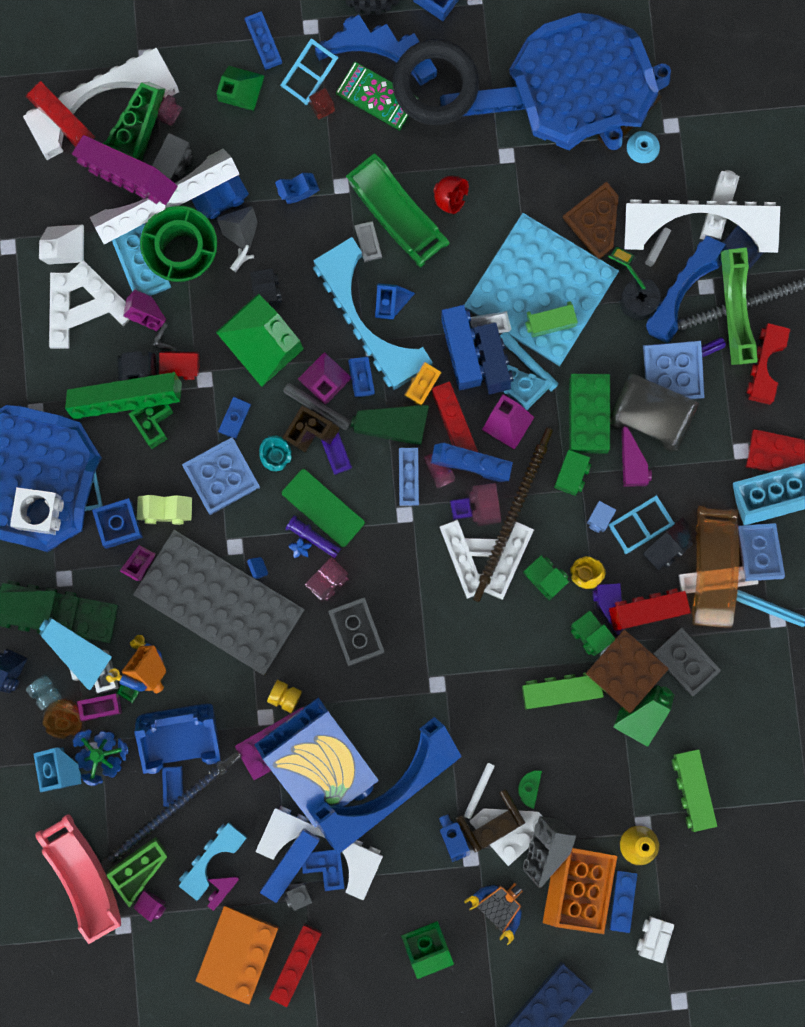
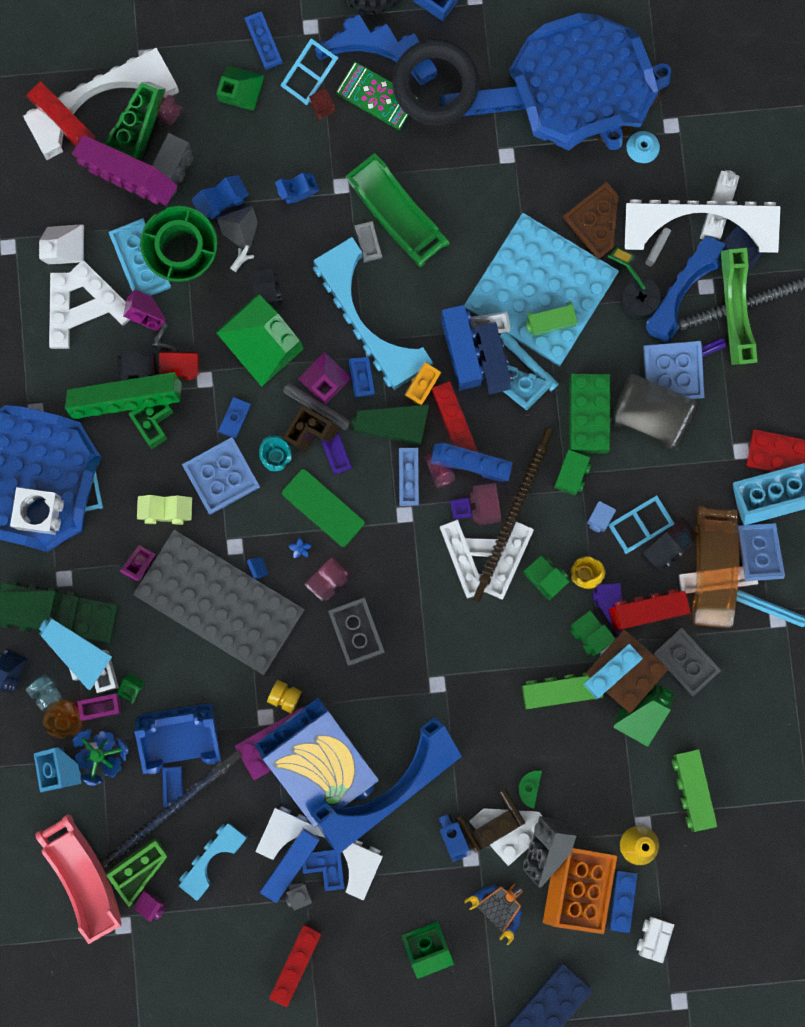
white arch [90,149,239,244] -> none
blue brick [92,498,143,549] -> none
orange torso [106,635,166,693] -> none
orange slope [196,906,279,1004] -> none
magenta slope [208,876,240,911] -> none
dark purple pin [285,515,341,559] -> none
blue slope [375,283,415,319] -> none
red cylinder [434,175,469,214] -> none
white bar [464,763,495,820] -> none
magenta slope [482,394,534,450] -> none
magenta slope [621,427,652,487] -> none
red arch [747,323,790,405] -> none
none -> medium azure brick [583,644,643,699]

